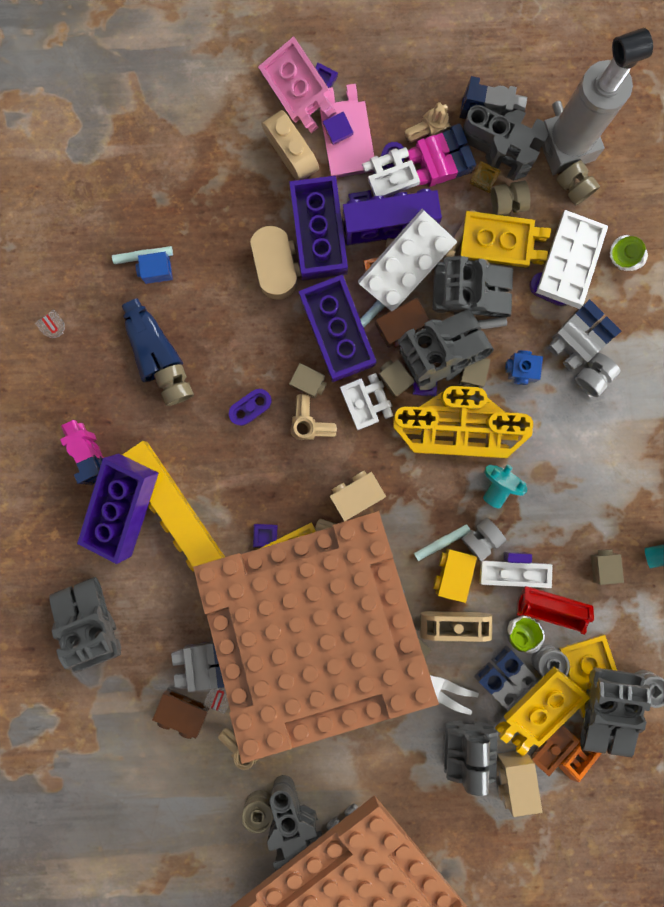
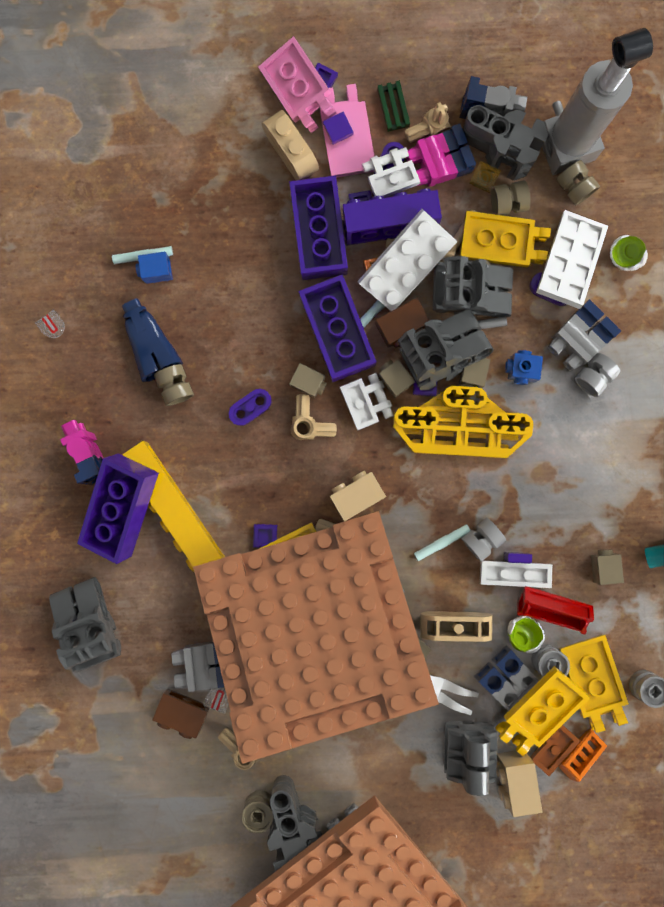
tan brick [250,226,301,300] -> none
yellow brick [433,548,477,603] -> none
teal piece [483,464,527,508] -> none
dark grey connector [580,667,651,758] -> none
none -> dark green tile [377,80,410,132]

